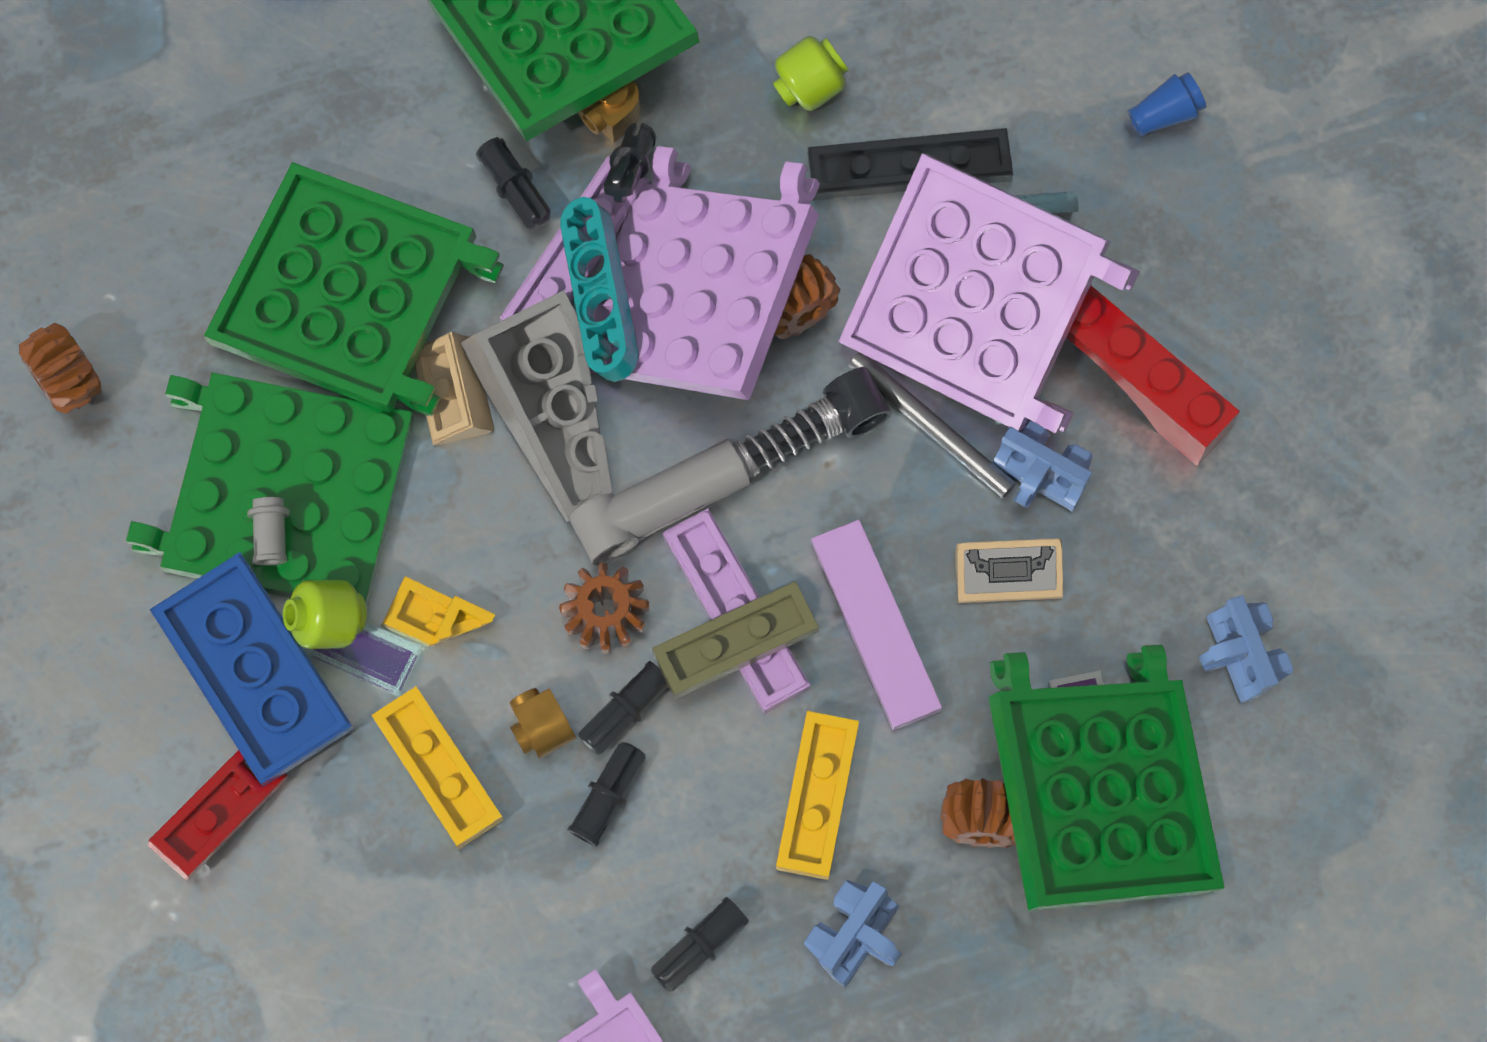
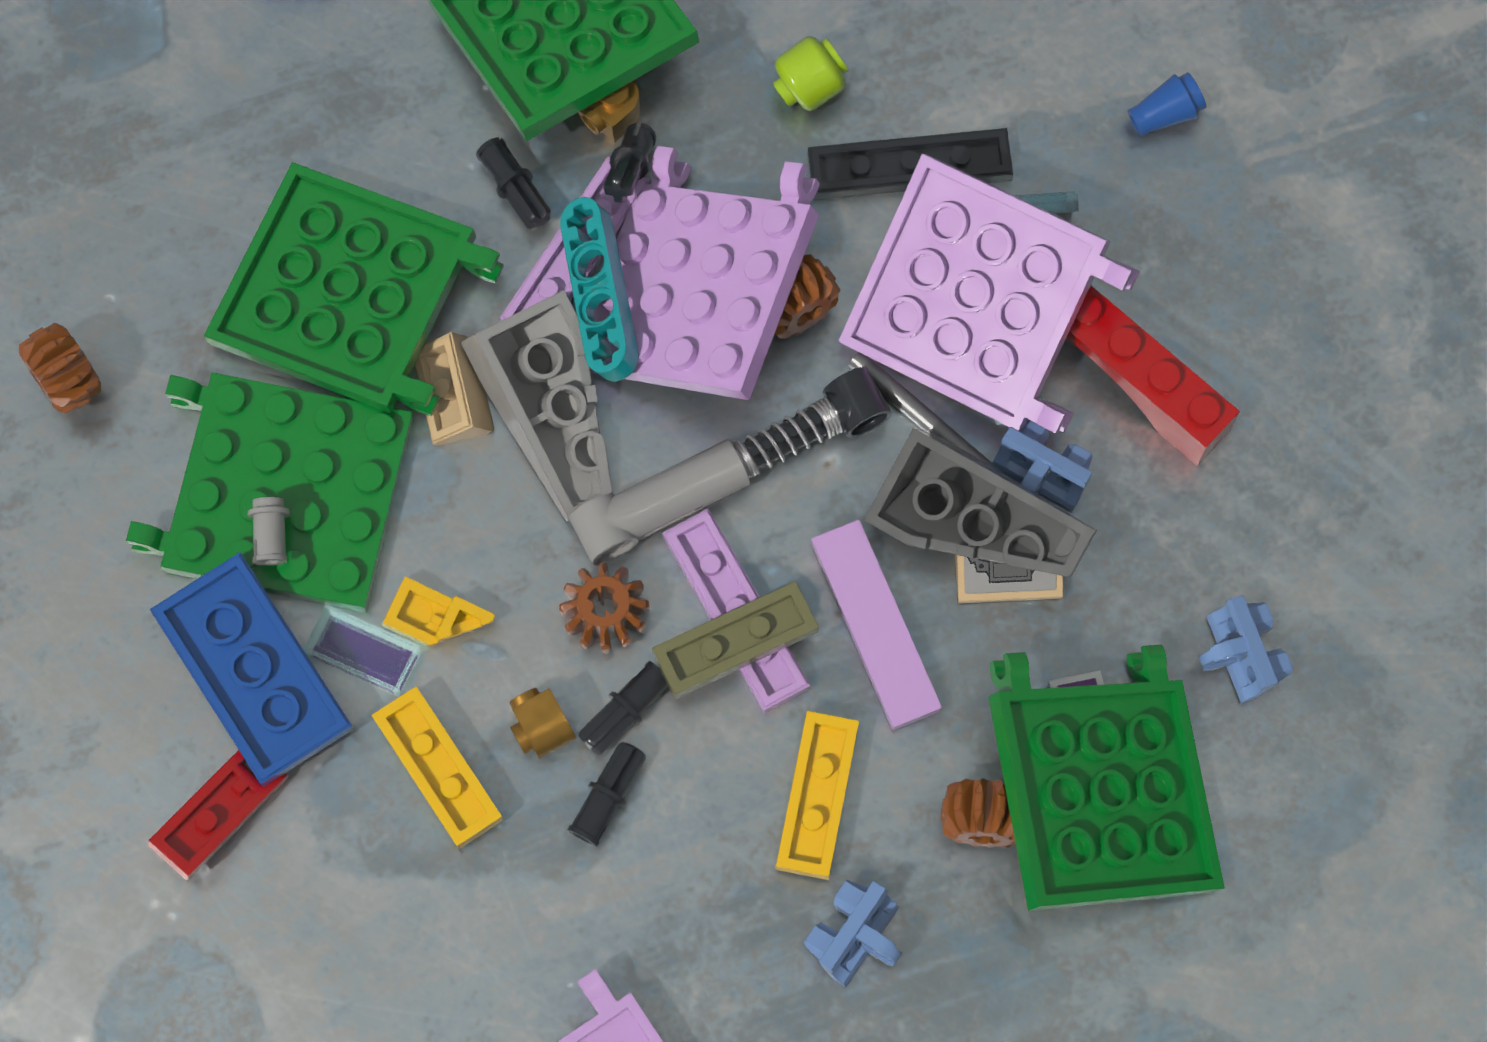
lime head [283,580,367,649] -> none
black axle [650,897,749,992] -> none
none -> dark grey wedge [864,428,1097,577]

